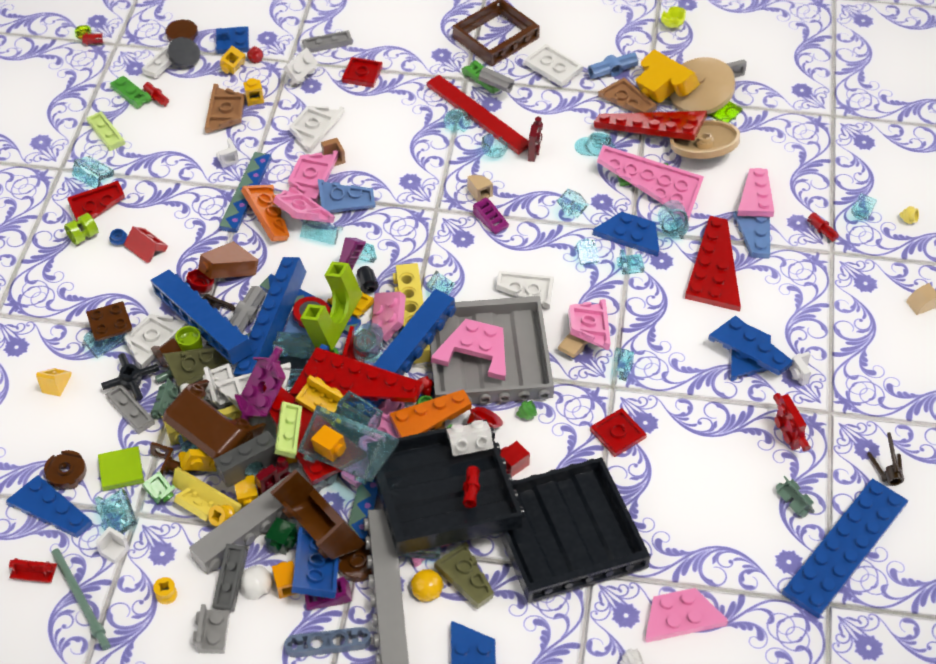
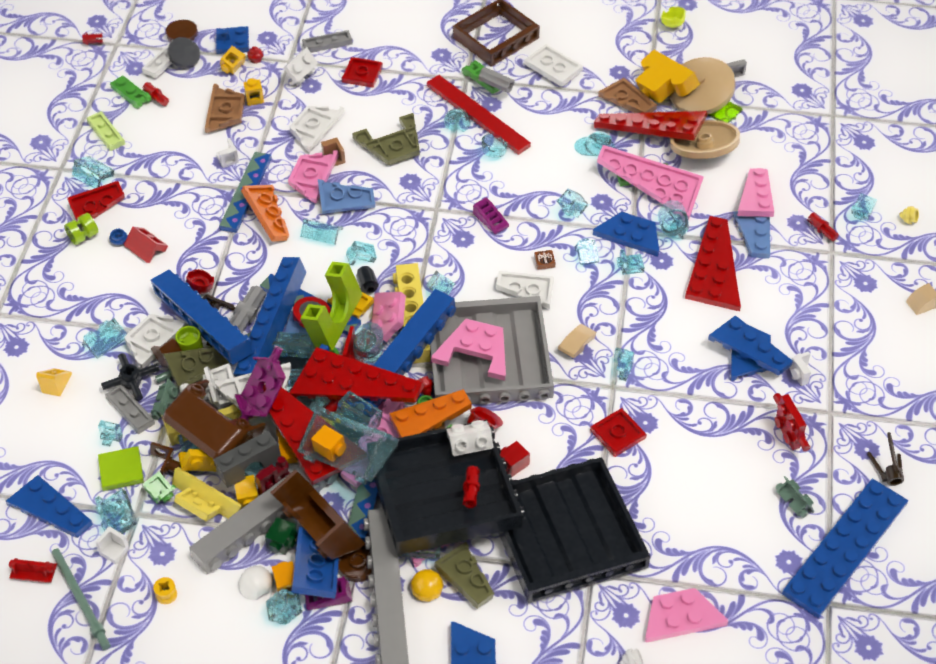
reddish brown plate [44,450,87,489] -> none
clear neon green tile [75,25,92,40] -> none
reddish brown bracket [86,301,132,341] -> none
light grey bracket [193,604,230,654] -> none
dark orange slope [198,241,259,279] -> none
yellow wheel [208,505,235,526] -> none
dark grey tile [212,543,249,612] -> none
bright pink wing [273,186,335,223] -> none
yellowish green tile [274,401,302,458] -> none
sand blue beam [284,627,371,658] -> none
yellow bracket [295,375,344,422] -> none
magenta slope [339,237,366,270] -> none
tan brick [467,175,493,202] -> none
bright green plate [516,400,538,420] -> none
dark red plate [528,116,543,162] -> none
bright pink wing [568,299,611,350] -> none
medium blue piece [588,52,639,79] -> none
none -> clear light blue tile [98,420,123,447]
none -> clear light blue brick [266,589,302,625]
none -> olive wing [352,113,420,166]
none -> dark orange tile [534,250,556,270]

